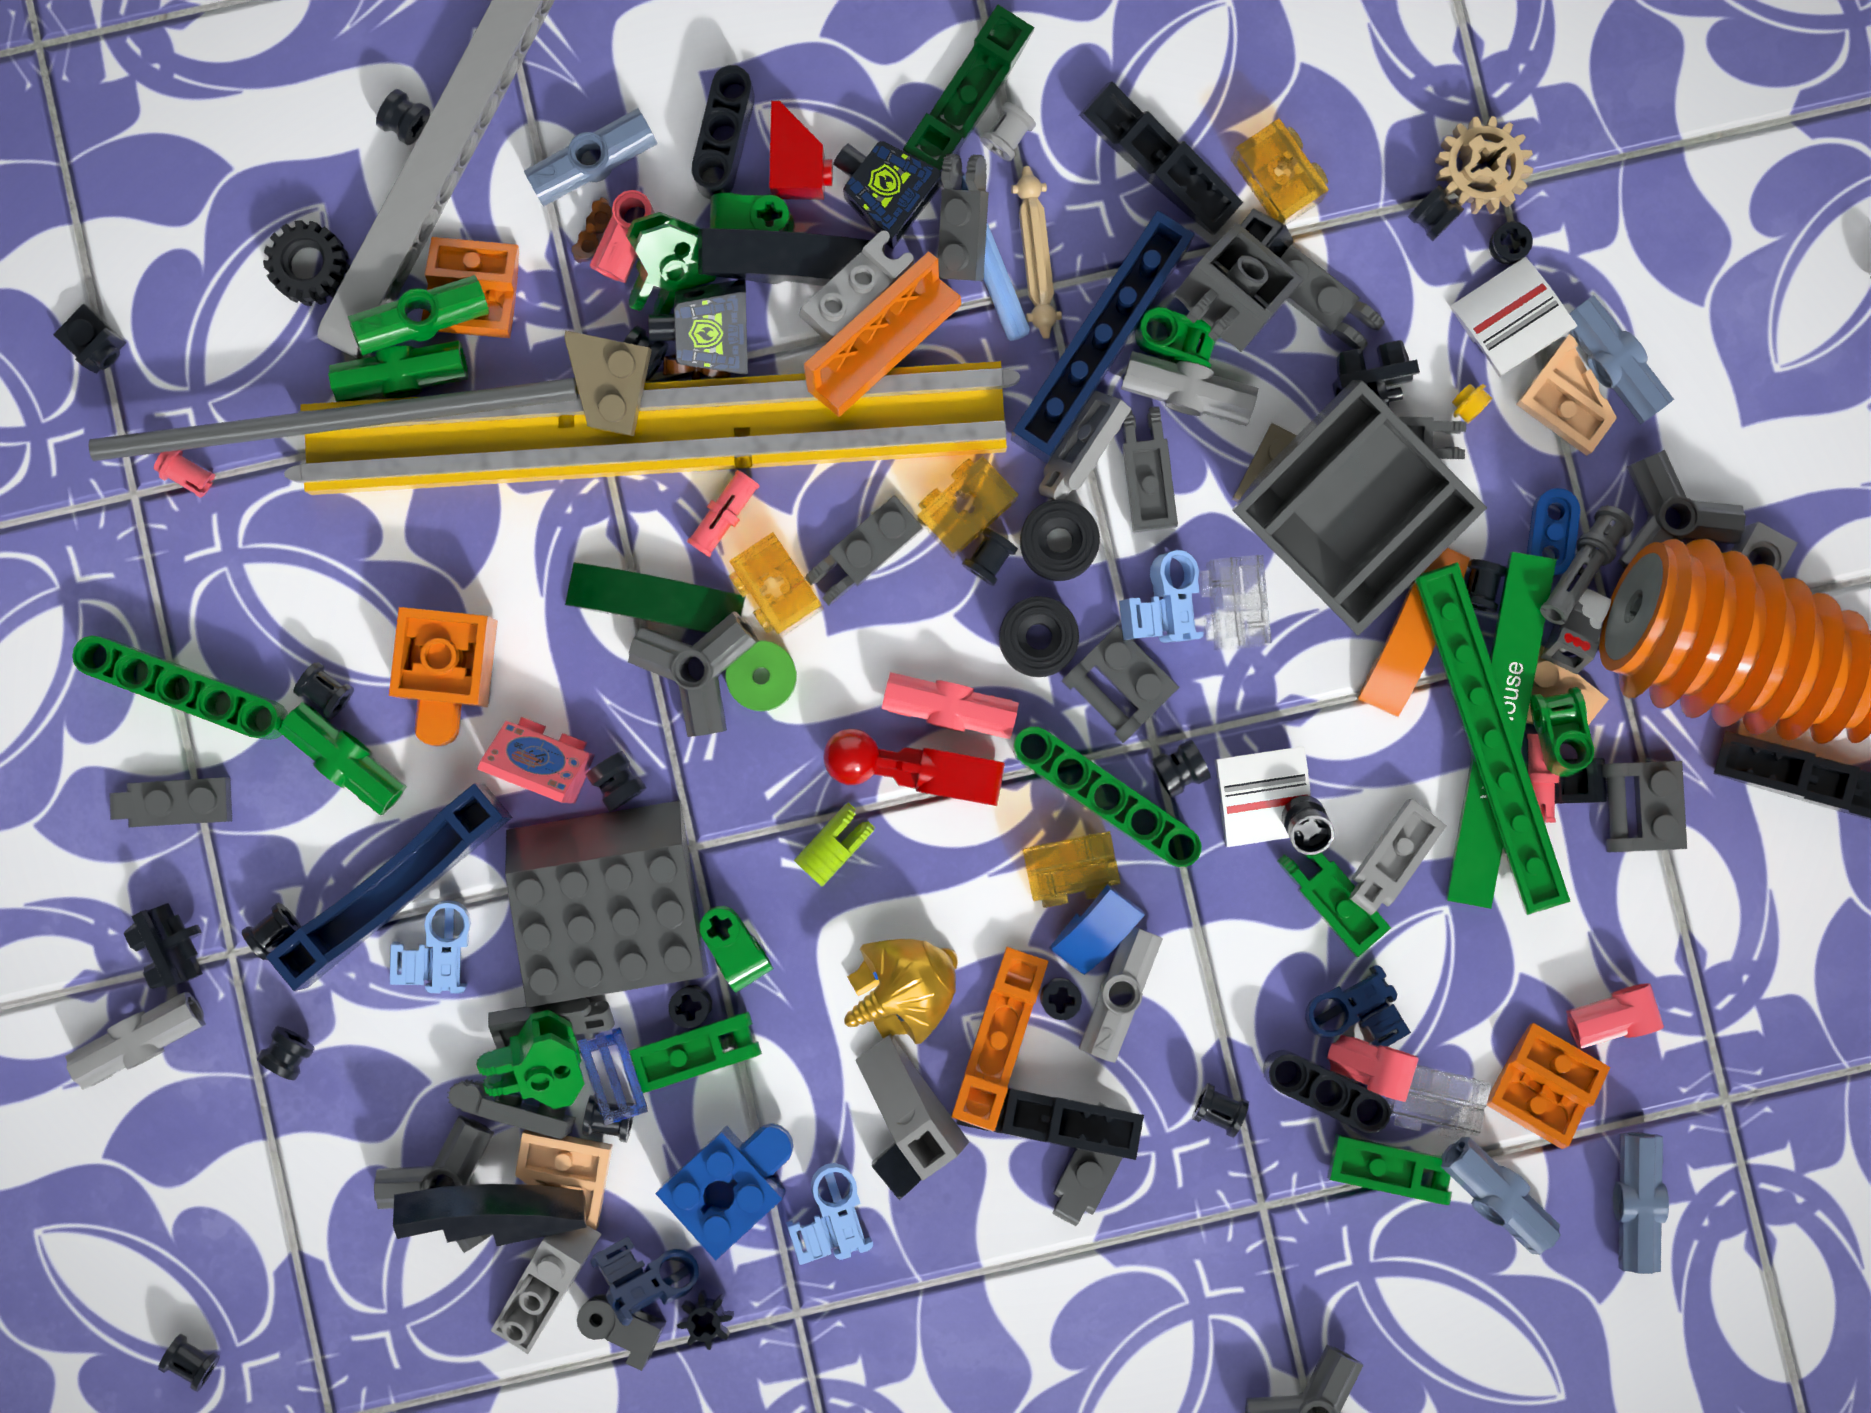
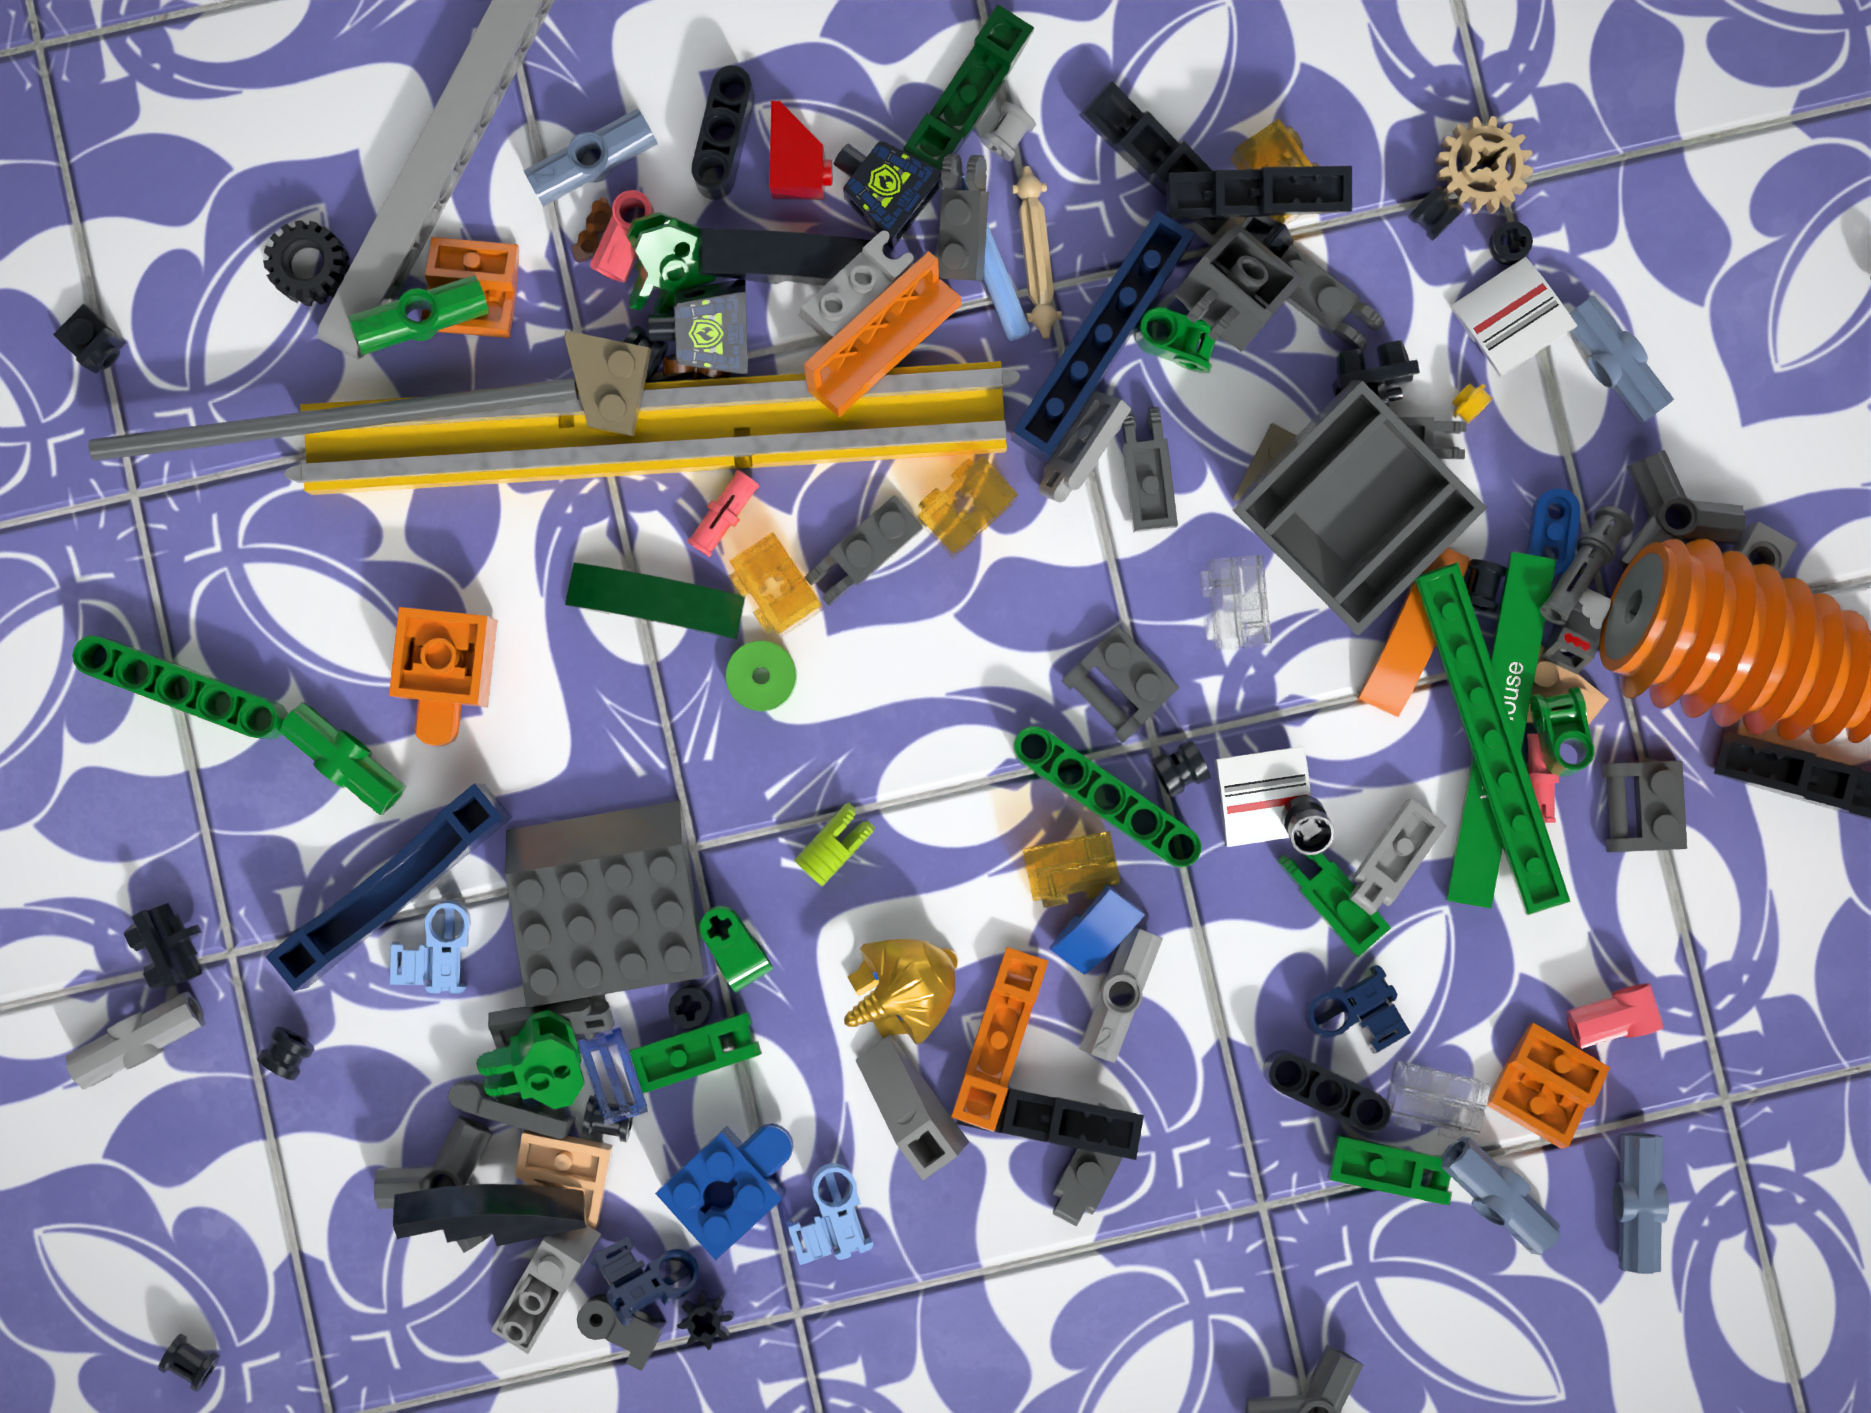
dark grey hinge [109,777,232,828] -> none
coral pin [154,450,215,498] -> none
black bush [242,902,301,960] -> none
black bush [293,662,354,719] -> none
green piece [328,340,468,402] -> none
black wheel [376,89,430,145] -> none
coral slope [477,717,595,804] -> none
black wheel [585,751,646,812] -> none
dark grey piece [628,612,759,737] -> none
green piece [710,193,795,232] -> none
red beam [823,729,1005,806] -> none
black slope [871,1142,922,1200] -> none
coral piece [881,672,1019,740] -> none
black bush [962,527,1018,586] -> none
black tyre [999,596,1079,677] -> none
black tyre [1020,499,1100,581] -> none
black bush [1040,977,1082,1020] -> none
light blue piece [1119,550,1204,643] -> none
light grey piece [1121,351,1259,426] -> none
black bush [1192,1083,1249,1138] -> none
coral piece [1327,1034,1419,1102] -> none
light nougat wing [1516,334,1617,456] -> none
black slope [1555,758,1607,804] -> none
none -> black slope [1166,166,1352,219]

